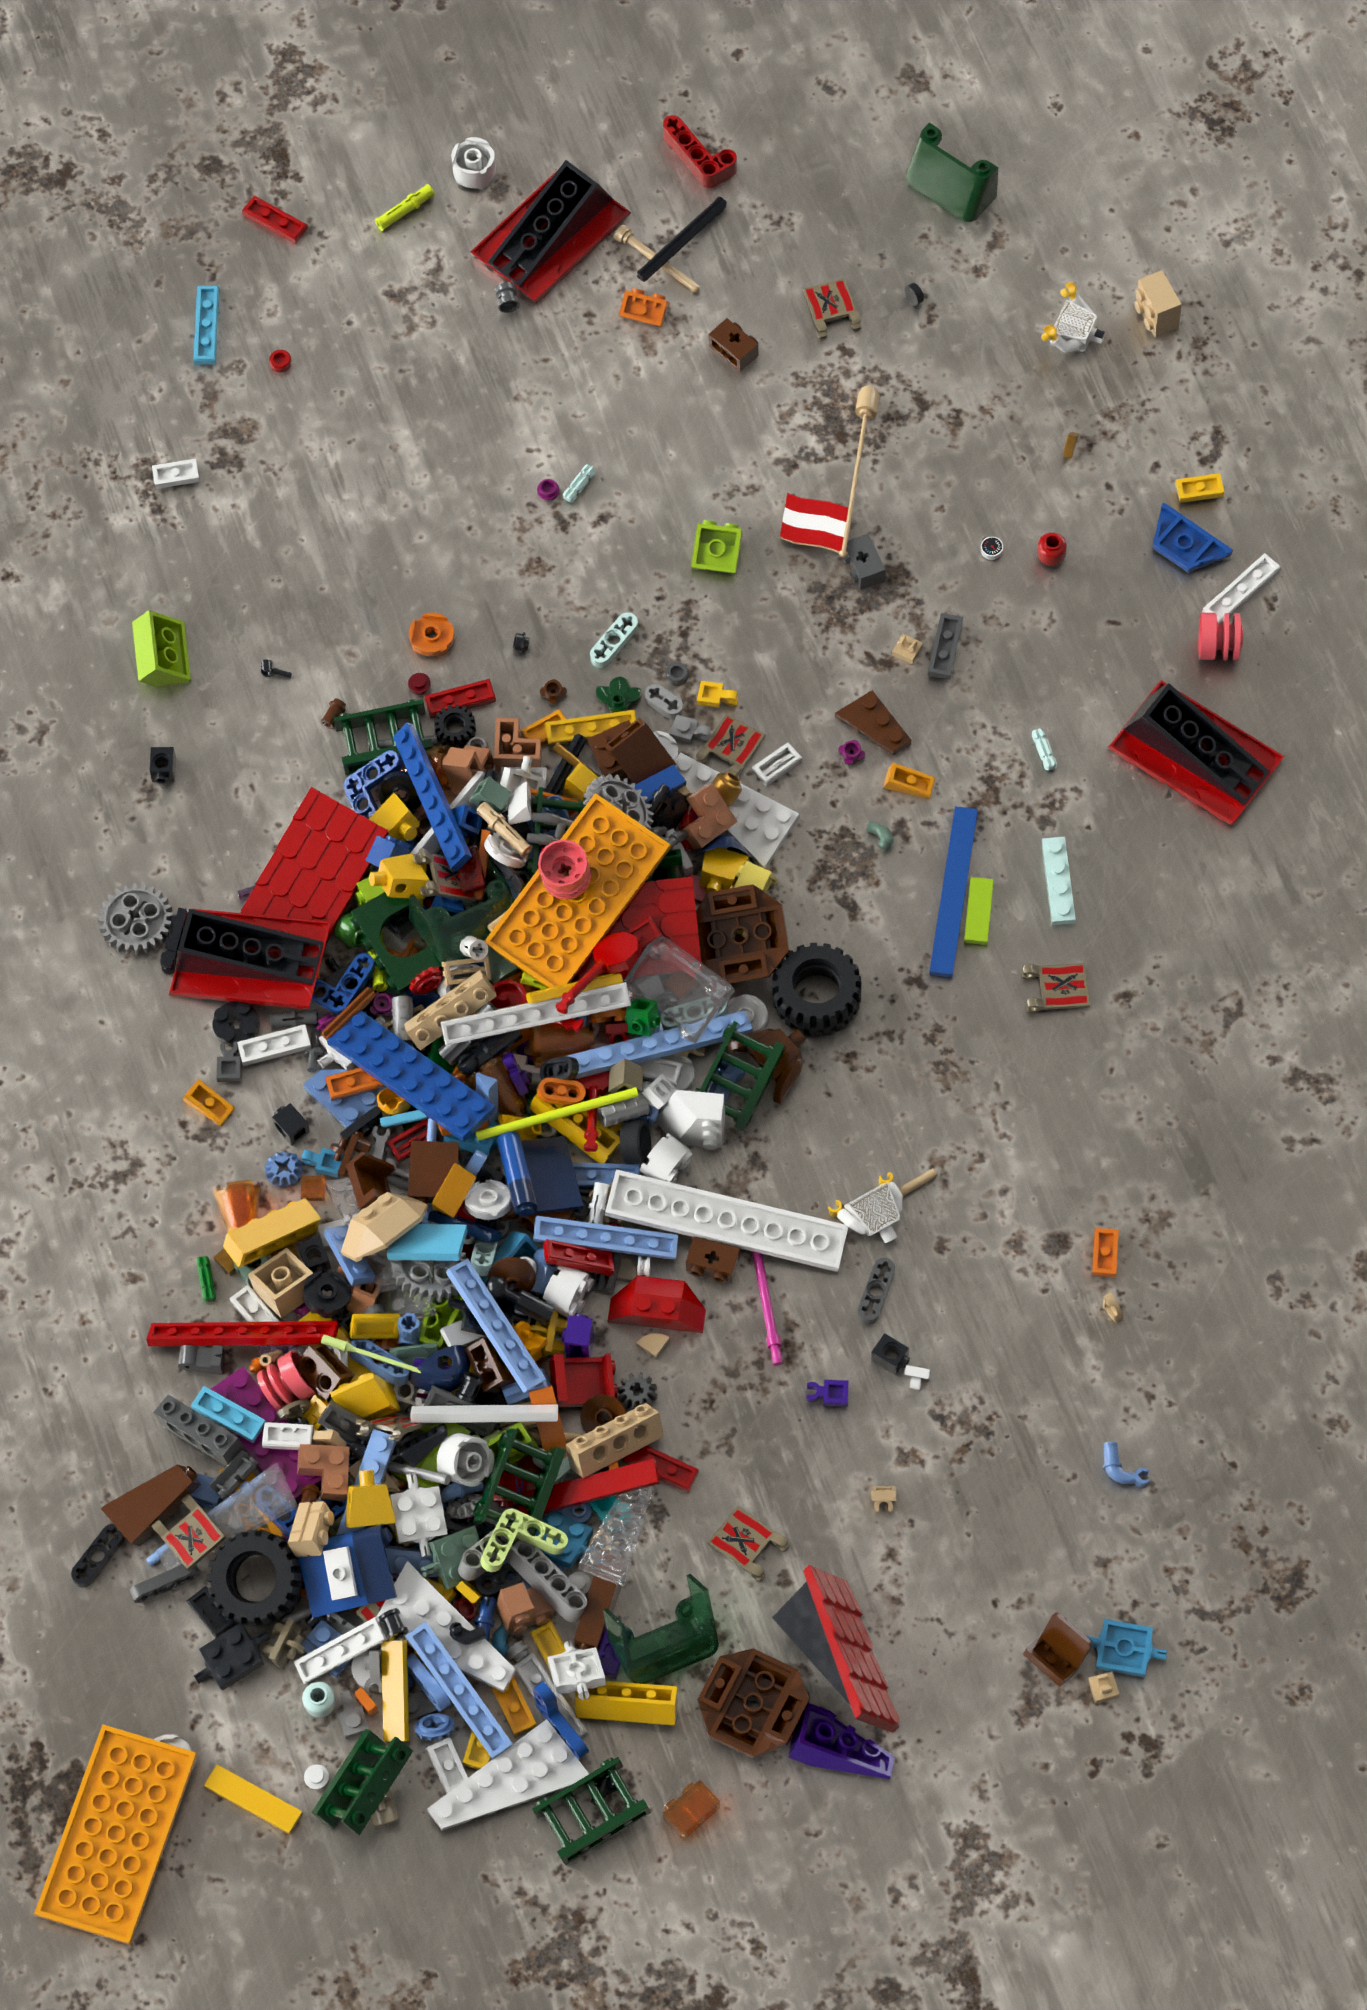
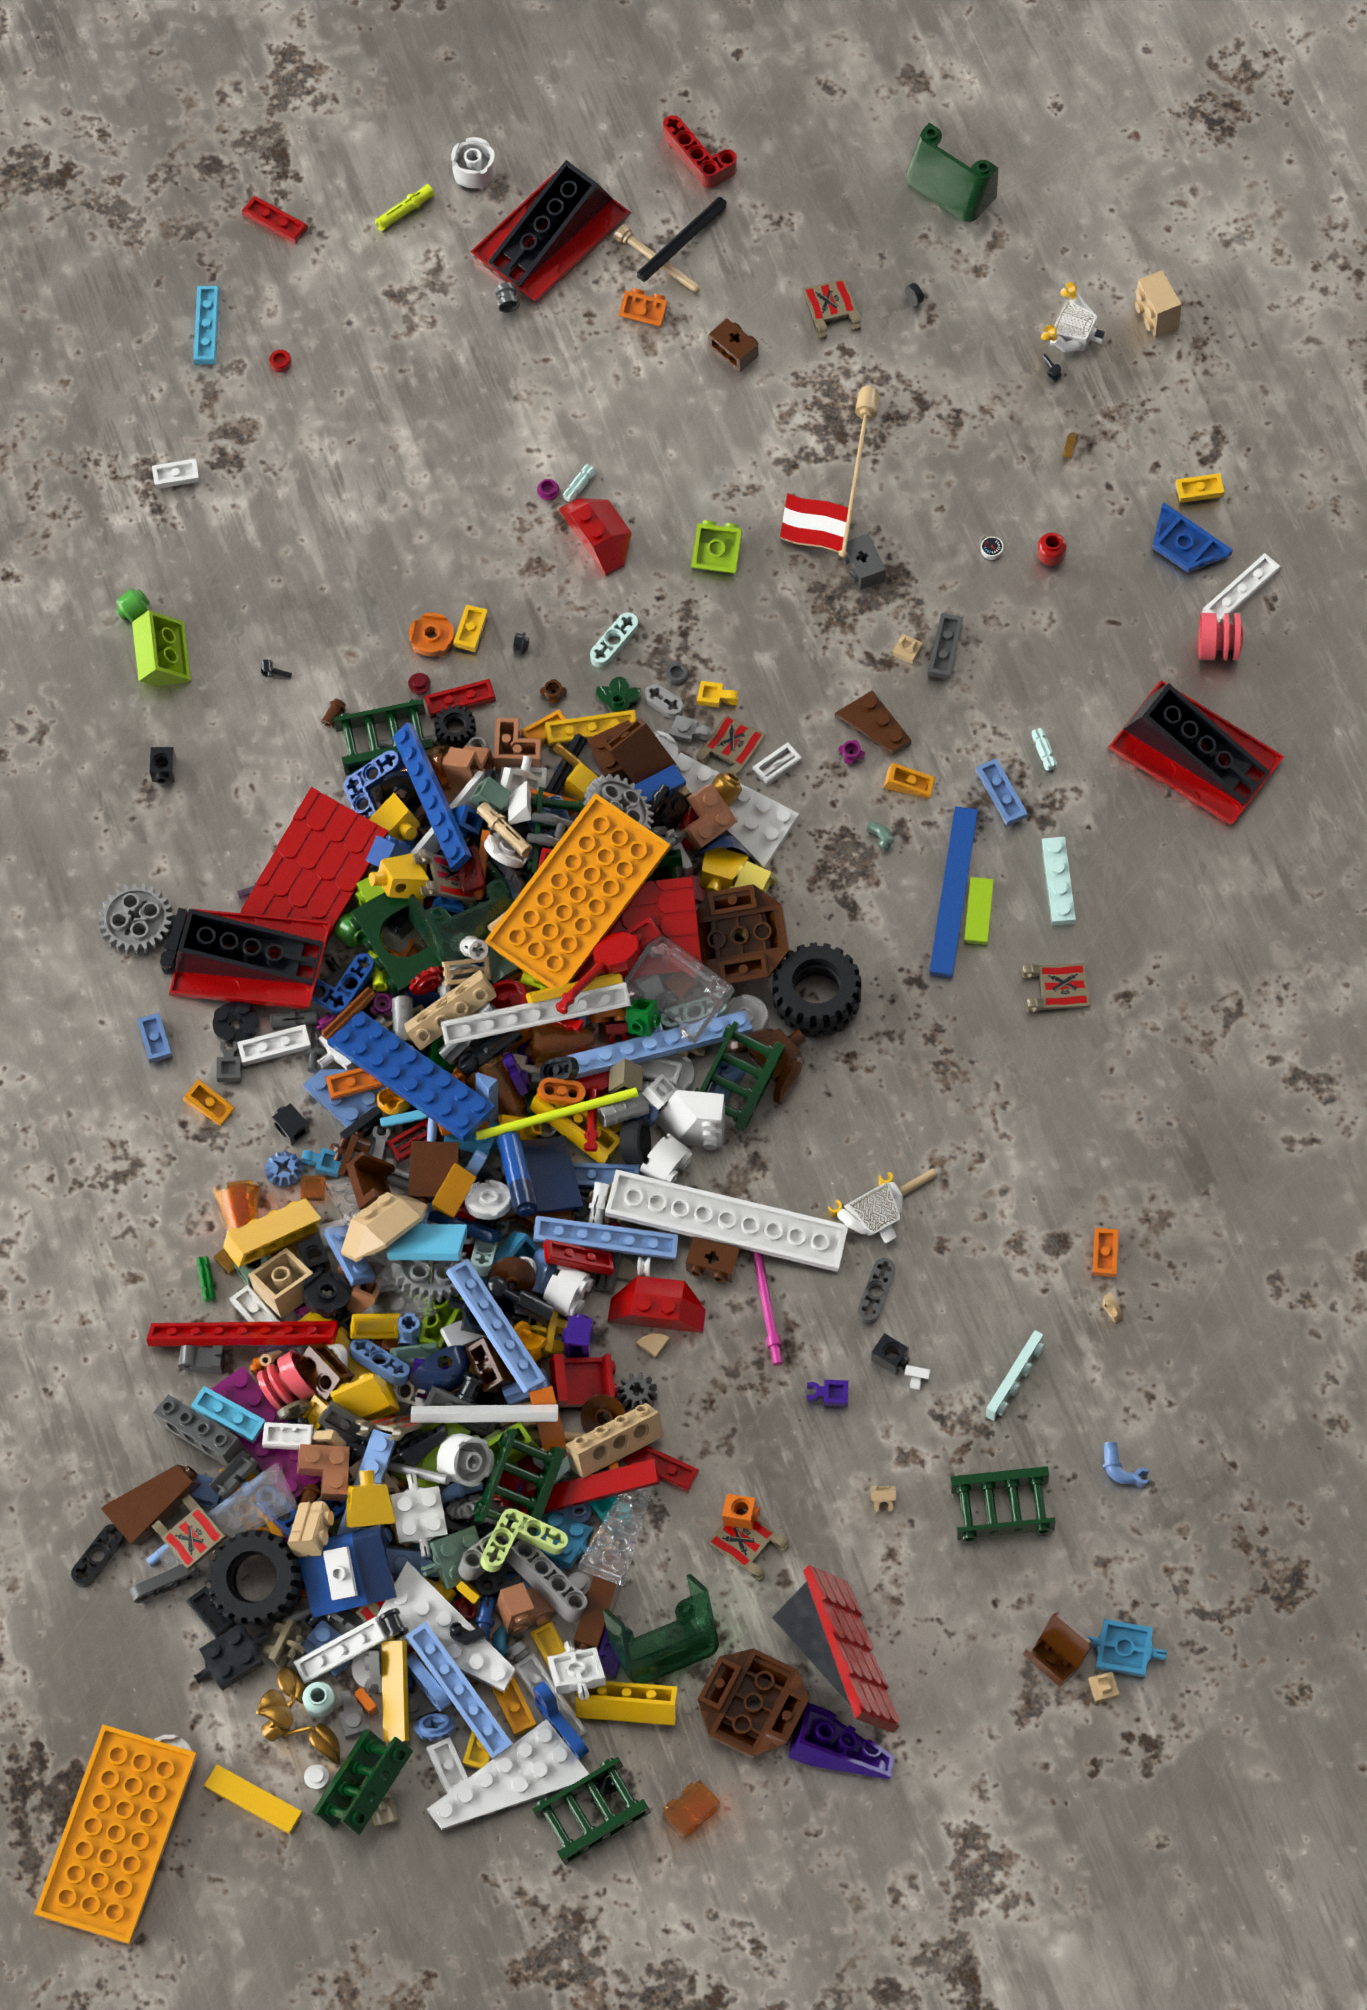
yellowish green piece [321,1334,421,1373] -> none
coral wheel [538,839,591,900] -> none
none -> bright green head [116,588,150,622]
none -> medium blue plate [137,1013,172,1063]
none -> pearl gold plant [256,1666,340,1765]
none -> yellow plate [453,605,488,652]
none -> red wedge [559,498,632,576]
none -> orange brick [722,1494,760,1530]
none -> dark green fence [950,1466,1056,1542]
none -> medium blue plate [976,758,1028,826]
none -> light aqua plate [986,1330,1045,1421]
none -> black hand [1041,354,1062,382]

